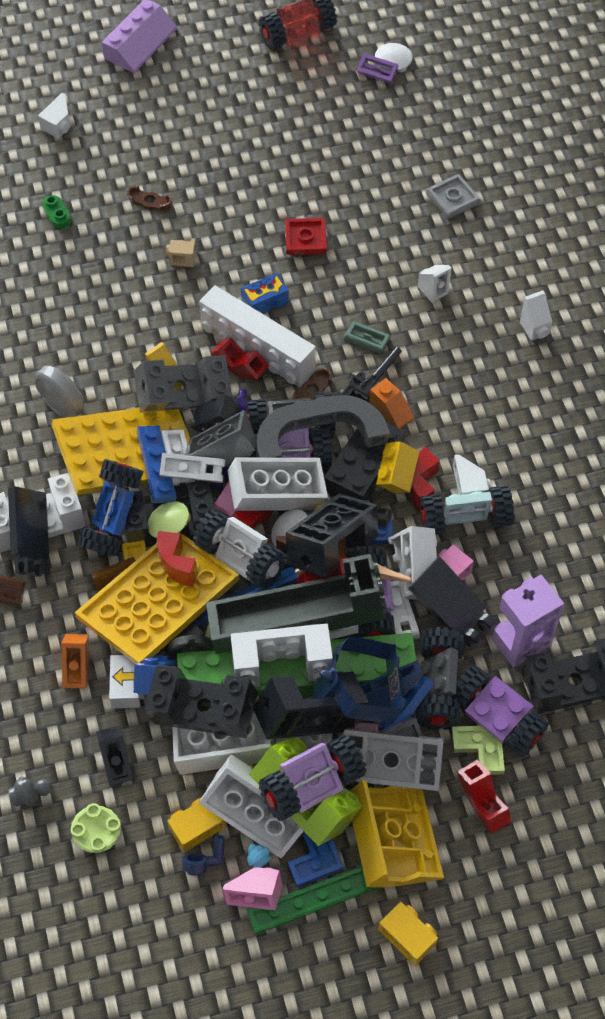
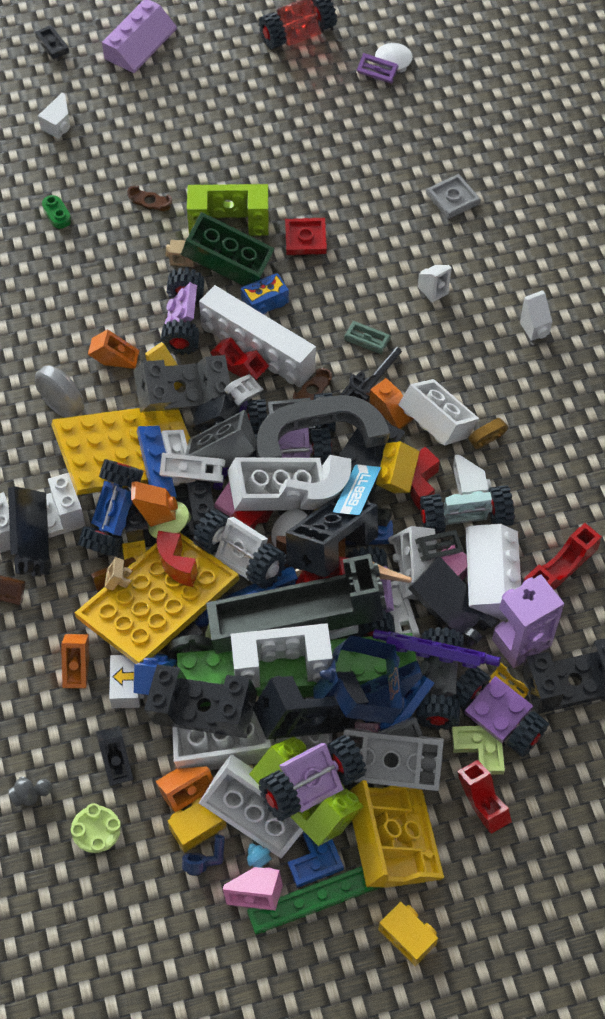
none -> black plate [35,25,69,59]
none -> orange slope [88,329,140,369]
none -> tan tile [104,557,132,590]
none -> orange slope [131,481,178,527]
none -> orange slope [155,766,214,812]
none -> black plate [161,268,205,355]
none -> dark green brick [180,212,275,286]
none -> lime plate [187,184,269,236]
none -> white plate [224,374,264,406]
none -> white arch [279,455,351,510]
none -> medium azure sticker [333,465,381,515]
none -> dark purple plate [373,629,501,668]
none -> white brick [398,379,479,445]
none -> pearl dark grey tile [415,530,463,562]
none -> white slope [466,524,521,621]
none -> pearl gold beam [468,418,508,449]
none -> yellow piece [489,662,529,698]
none -> red arch [523,523,602,590]

